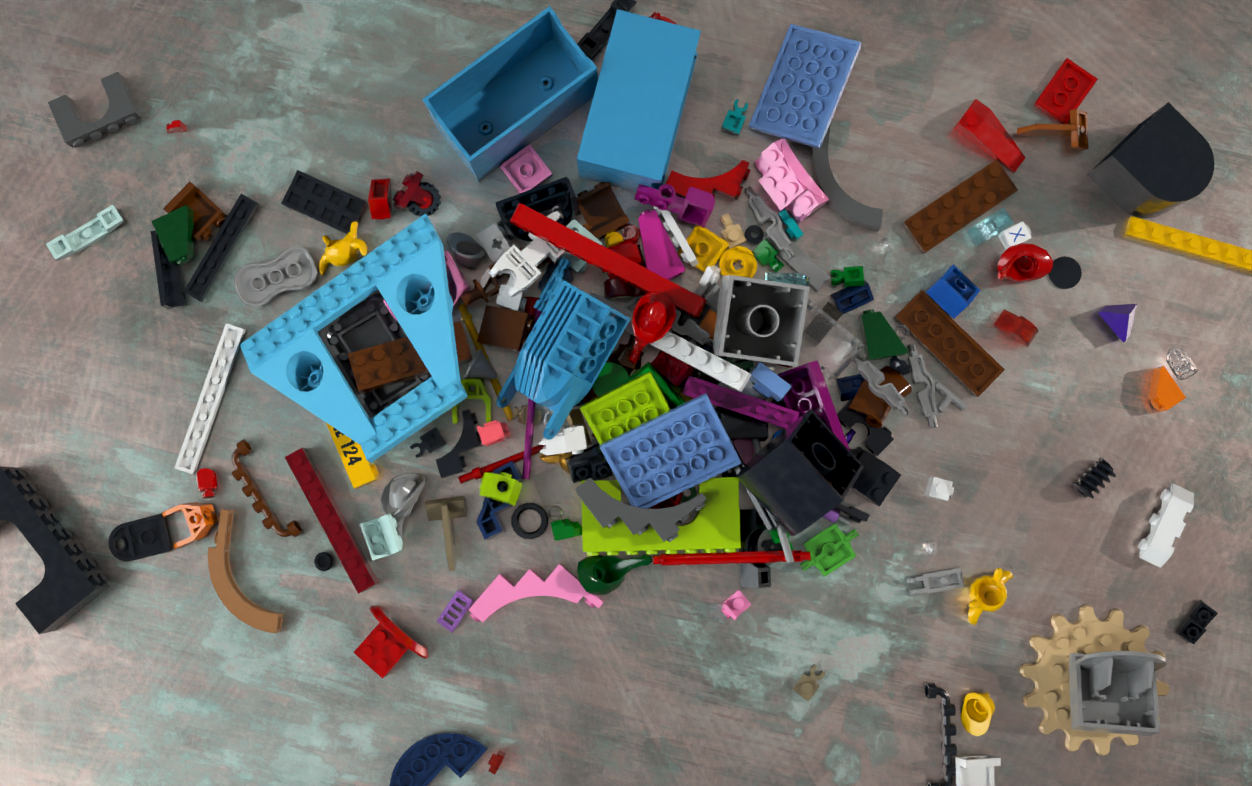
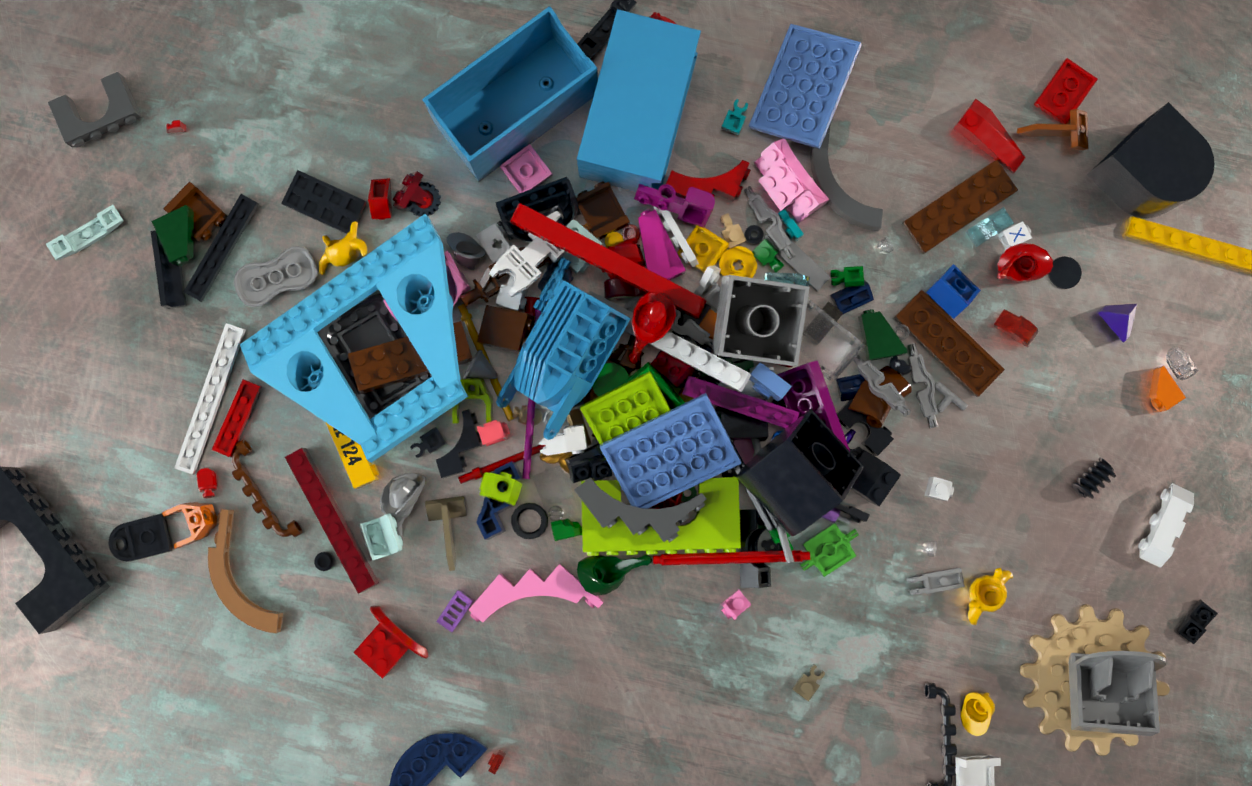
none -> red plate [212,379,262,457]

